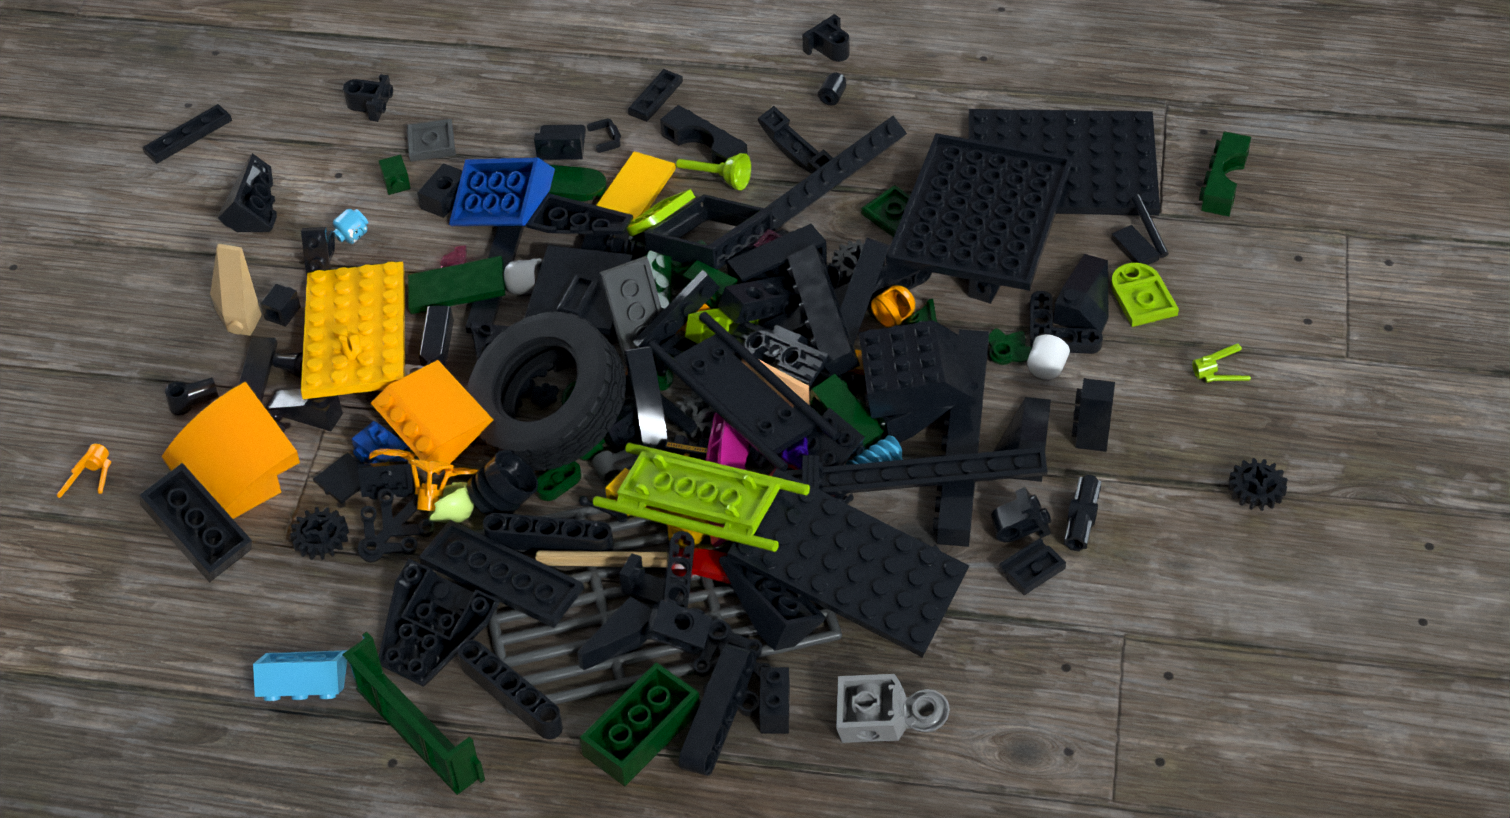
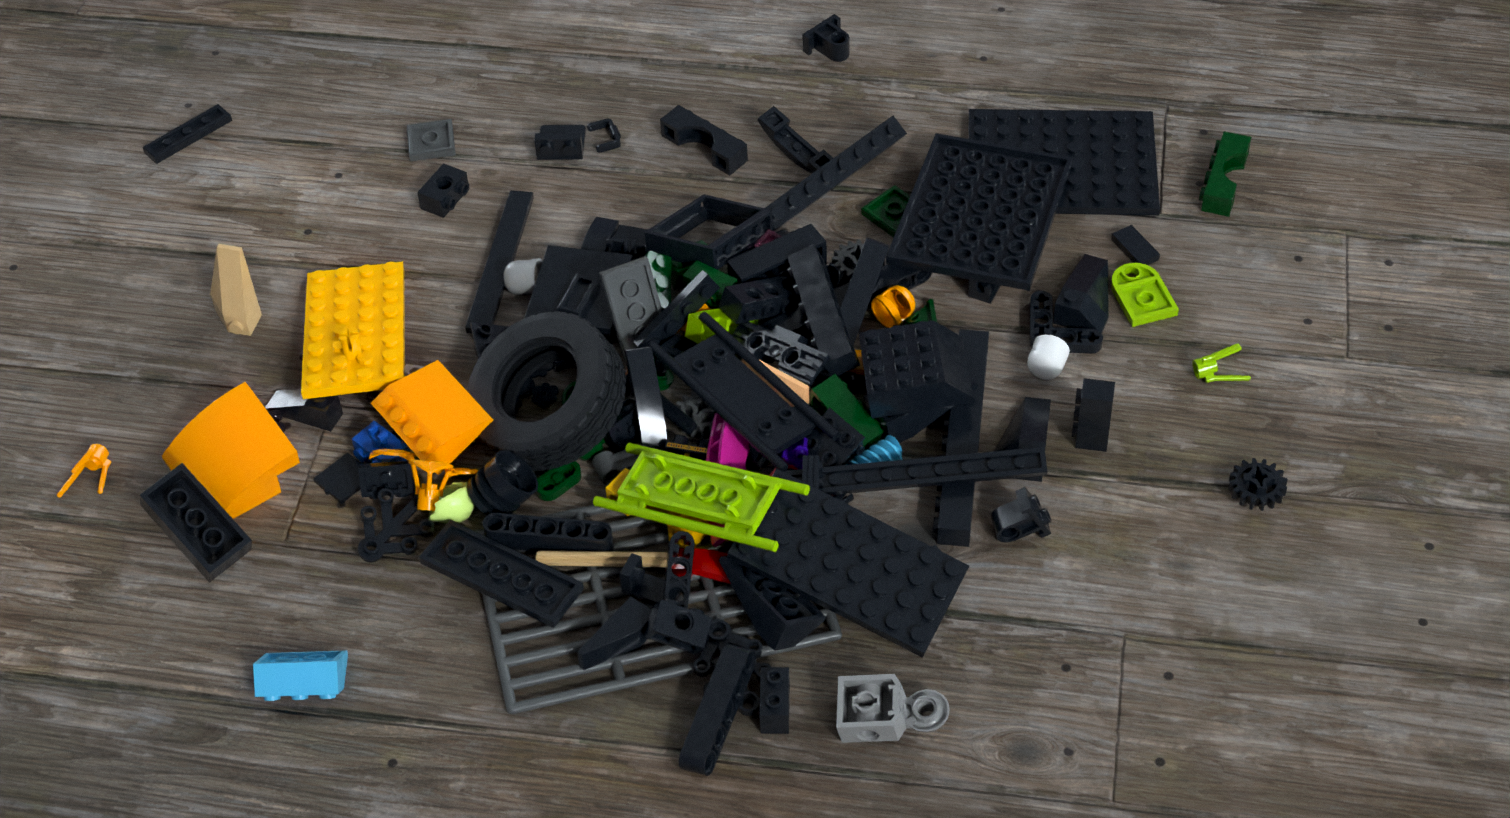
black piece [165,377,219,415] -> none
black wedge [218,153,277,232] -> none
black tile [239,337,278,403] -> none
black brick [260,284,301,327] -> none
black cone [273,352,303,377] -> none
black gear [290,507,349,560] -> none
black pin [301,227,335,276] -> none
medium azure head [333,209,368,244] -> none
dark green piece [342,631,485,795] -> none
black pin [343,74,394,122] -> none
dark green brick [378,155,411,195] -> none
black wedge [378,558,501,687] -> none
dark green tile [408,256,505,314] -> none
black piece [419,306,454,368] -> none
clear pink tile [440,245,467,268] -> none
blue slope [449,158,555,226] -> none
black beam [458,640,563,739] -> none
black wedge [526,193,633,234] -> none
dark green tile [548,165,606,202] -> none
black hinge [579,496,628,523] -> none
dark green brick [579,662,700,787] -> none
yellow tile [596,151,676,220] -> none
lime tile [626,189,695,236] -> none
black tile [628,69,683,122] -> none
lime piece [676,153,751,191] -> none
black brick [818,72,846,105] -> none
dark green plate [989,328,1032,365] -> none
black plate [999,537,1066,595] -> none
black piece [1064,474,1102,552] -> none
black bar [1132,194,1169,258] -> none

